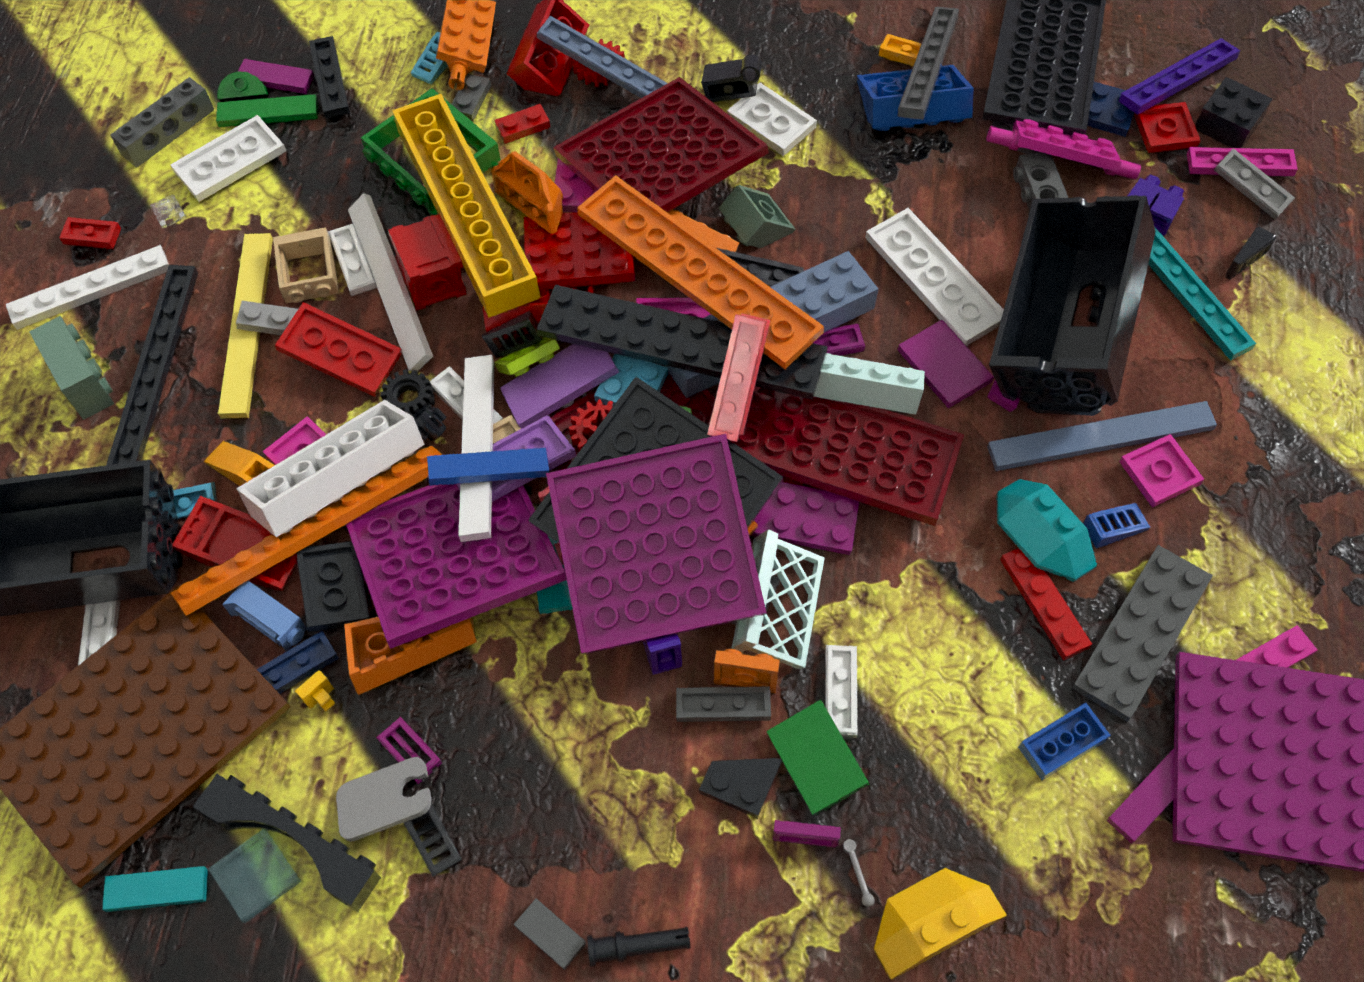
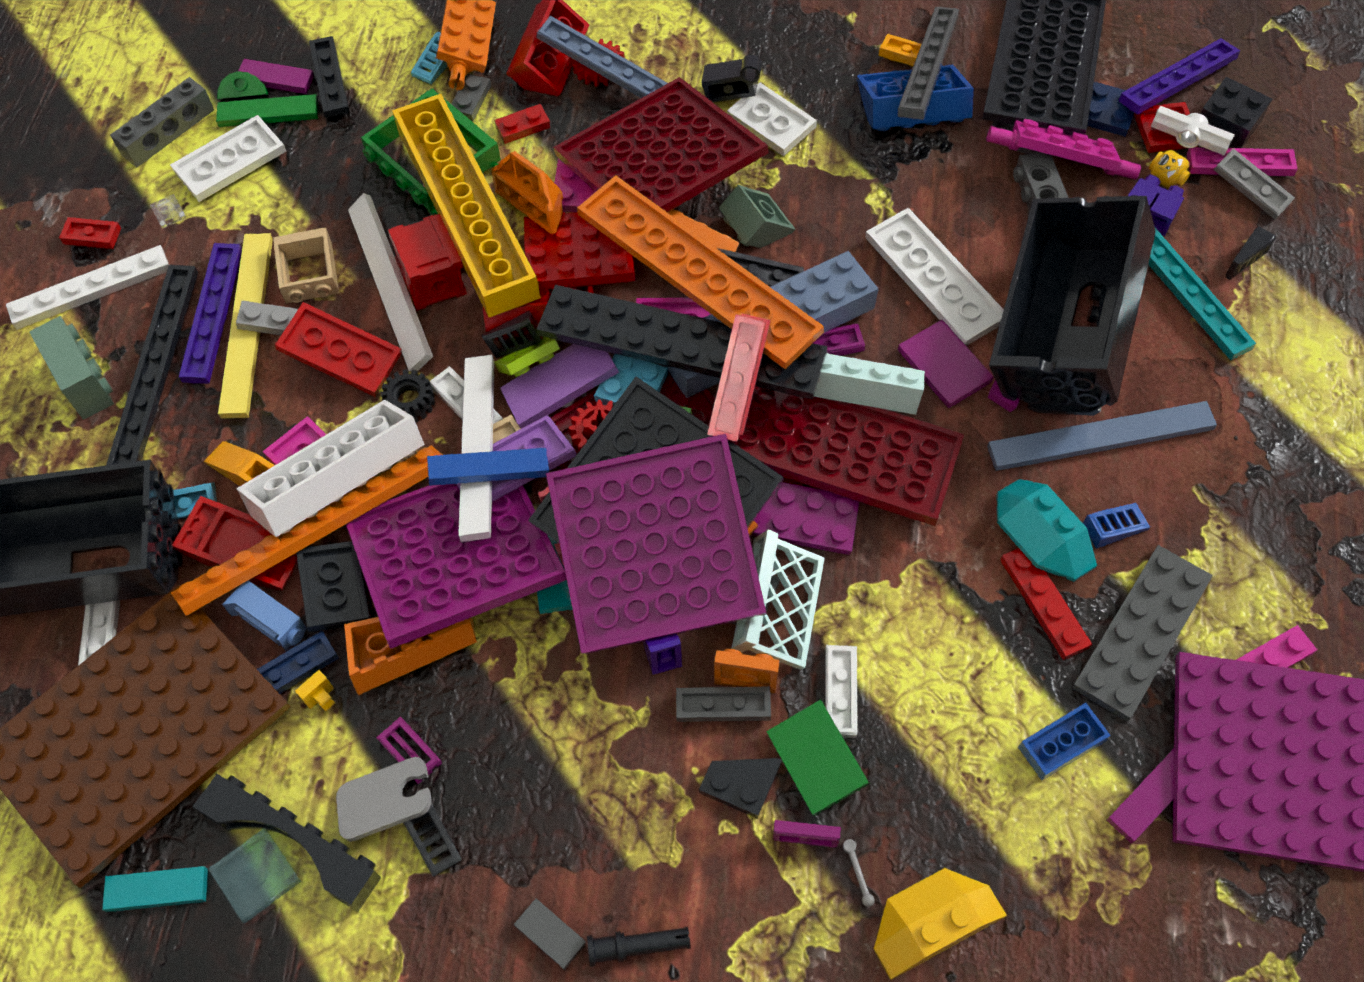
white tile [328,224,377,296] -> none
black gear [413,406,447,441] -> none
dark pink plate [1119,434,1204,508] -> none
none -> dark purple plate [179,243,242,384]
none -> yellow head [1148,150,1191,189]
none -> white piece [1151,106,1235,155]

